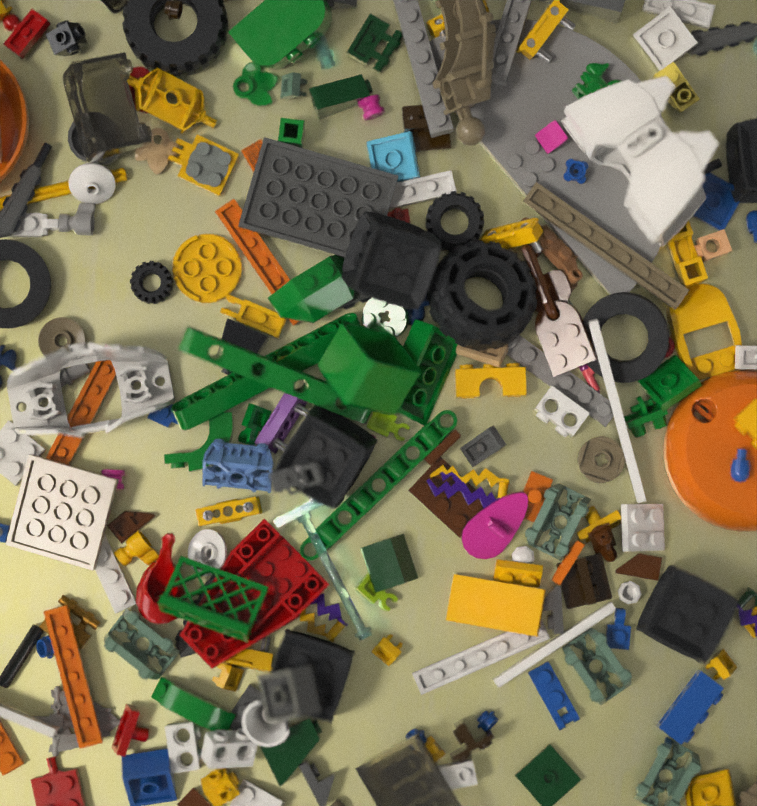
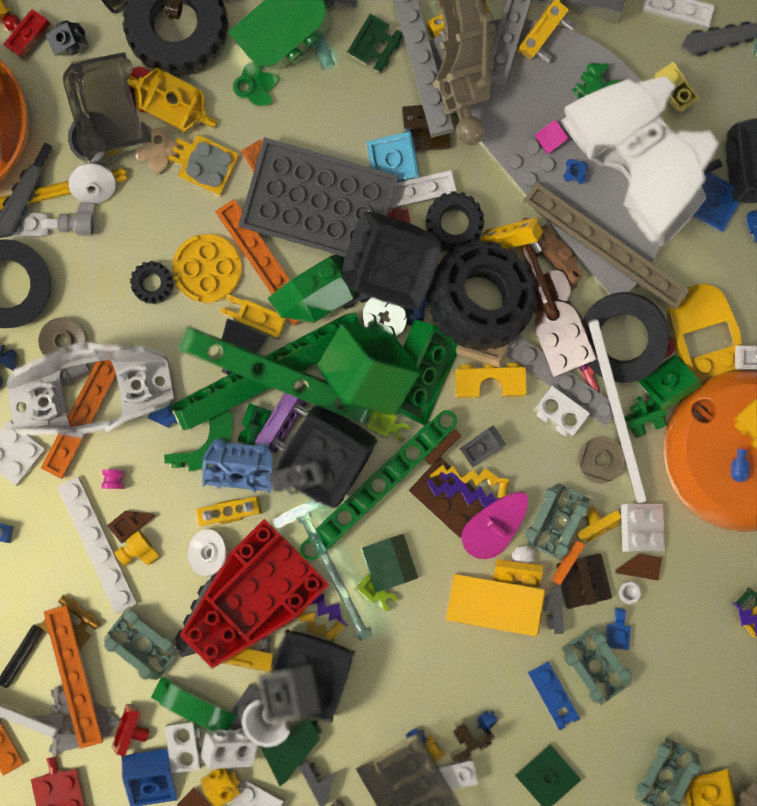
plate [6,454,119,570] -> none
blue plate [36,636,54,659] -> none
red hat [136,533,186,624] -> none
green fence [158,556,268,643] -> none
yellow tile [212,663,244,692] -> none
green brick [278,118,305,148] -> none
sand green tile [280,72,308,100] -> none
dark green slope [309,74,373,120] -> none
dark pink wheel [358,94,385,121] -> none
yellow tile [371,634,403,666] -> none
white tile [412,619,550,695] -> none
white tile [493,602,616,687] -> none
orange tile [523,471,553,523] -> none
reddish brown hinge [588,522,617,562] -> none
white plate [633,6,698,70] -> none
black piece [636,565,739,665] -> none
blue brick [656,670,724,745] -> none
yellow arch [667,221,708,287] -> none
light nougat brick [694,229,732,263] -> none
yellow tile [705,648,737,680] -> none

